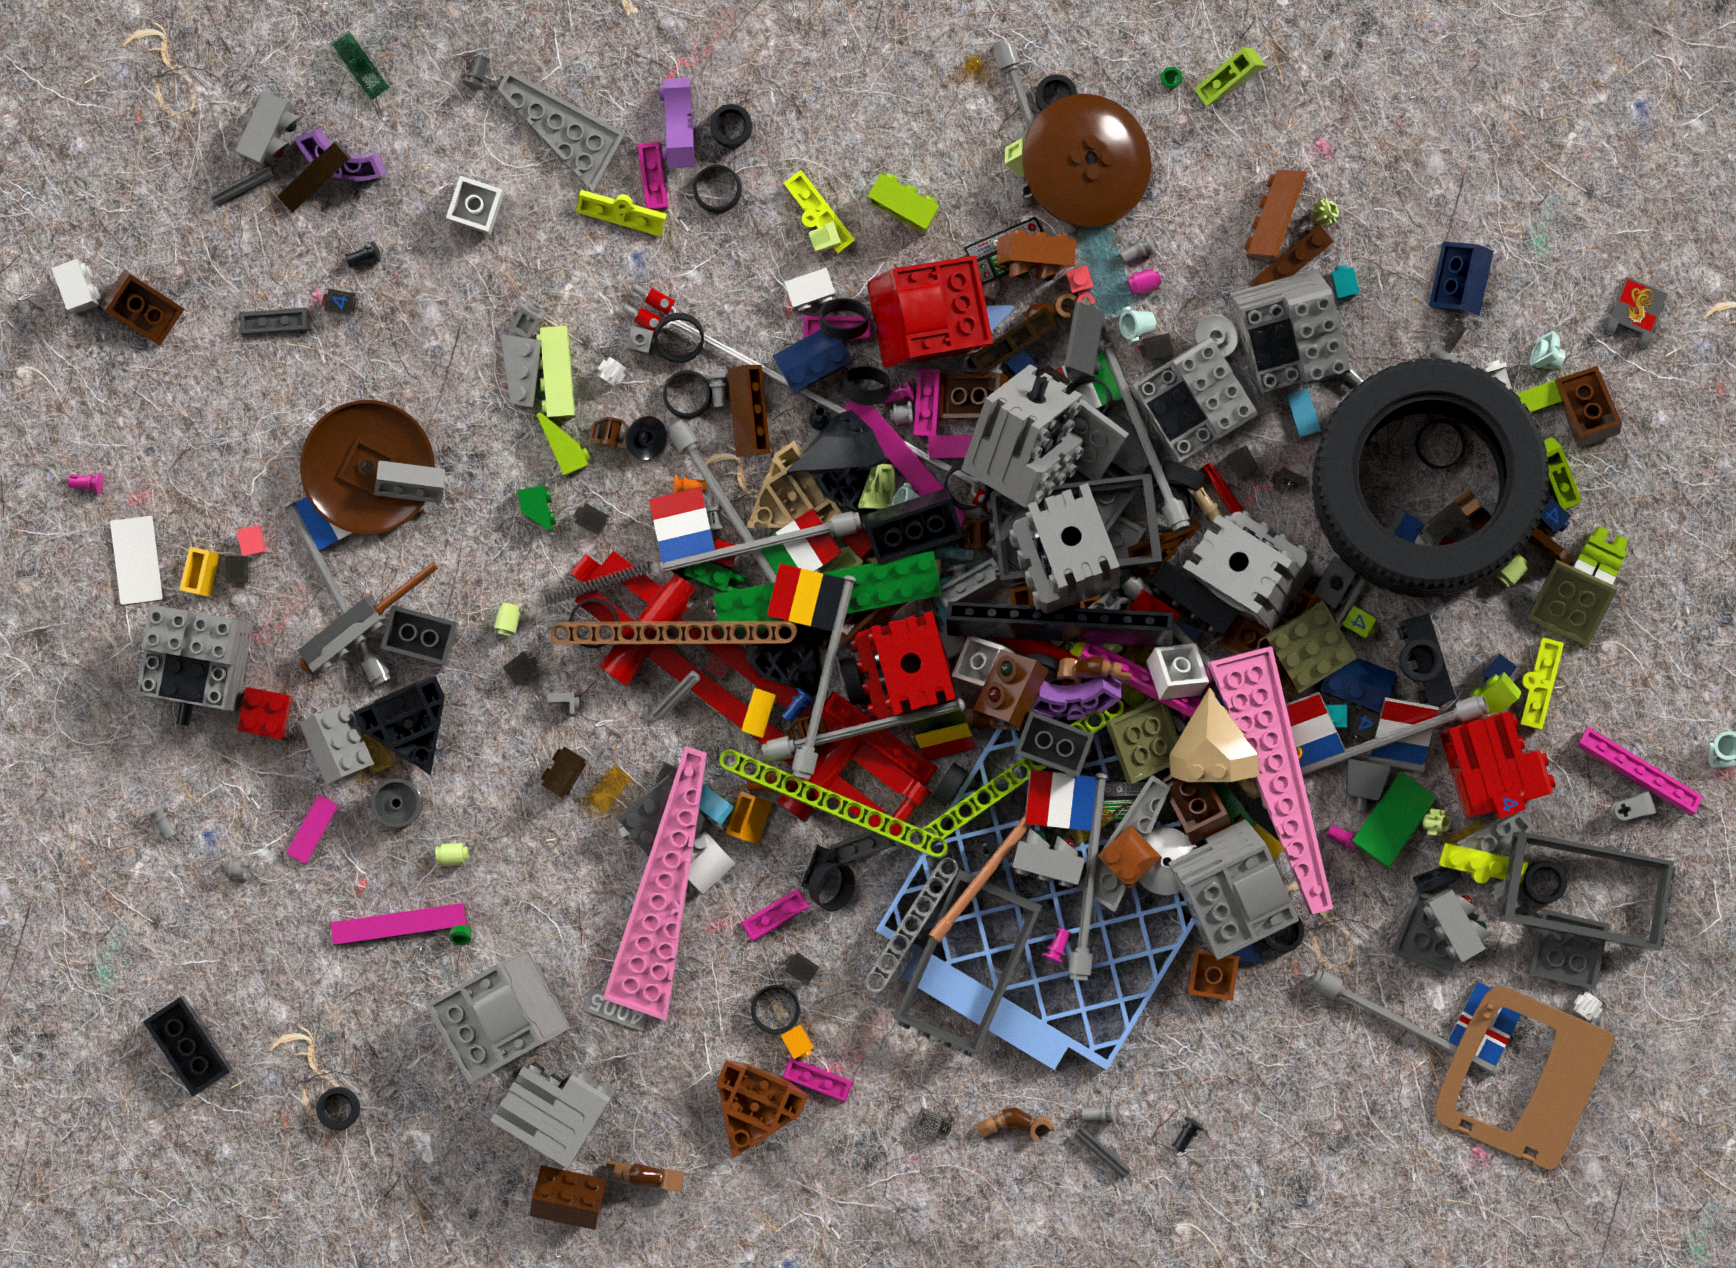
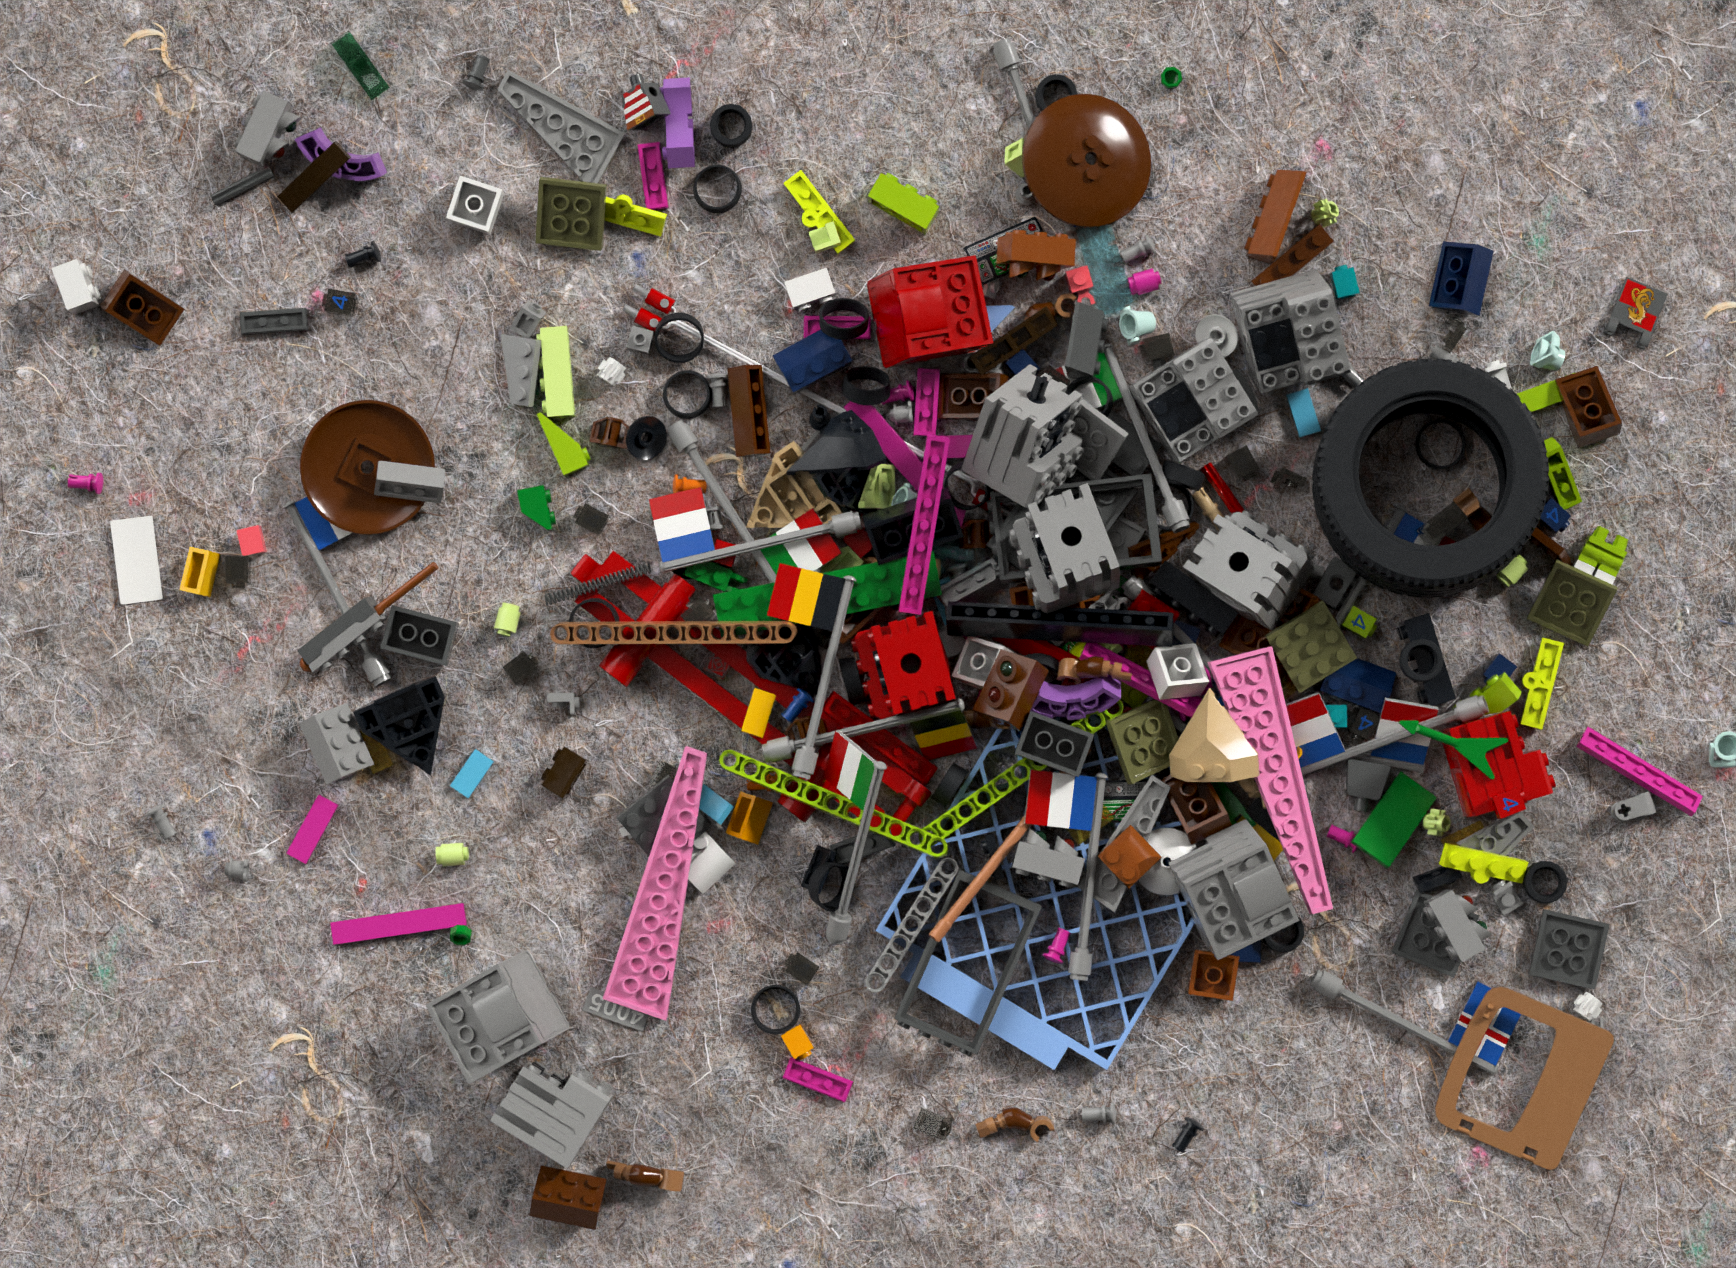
light grey piece [136,604,253,726] -> none
black brick [143,996,233,1097] -> none
red brick [237,687,293,740] -> none
black tyre [316,1087,360,1130] -> none
dark grey wheel [371,778,423,828] -> none
clear yellow tile [587,765,633,813] -> none
light grey axle [652,671,700,720] -> none
dark orange wedge [717,1060,809,1159] -> none
dark pink tile [741,888,810,941] -> none
clear yellow plate [964,54,982,75] -> none
dark grey axle [1075,1127,1130,1178] -> none
lime slope [1194,47,1266,107] -> none
dark grey door [1499,831,1675,951] -> none
none -> medium azure tile [450,749,494,798]
none -> olive plate [535,177,607,251]
none -> torso [622,74,671,130]
none -> flag [824,730,887,944]
none -> dark pink plate [898,434,950,615]
none -> green piece [1399,720,1508,780]

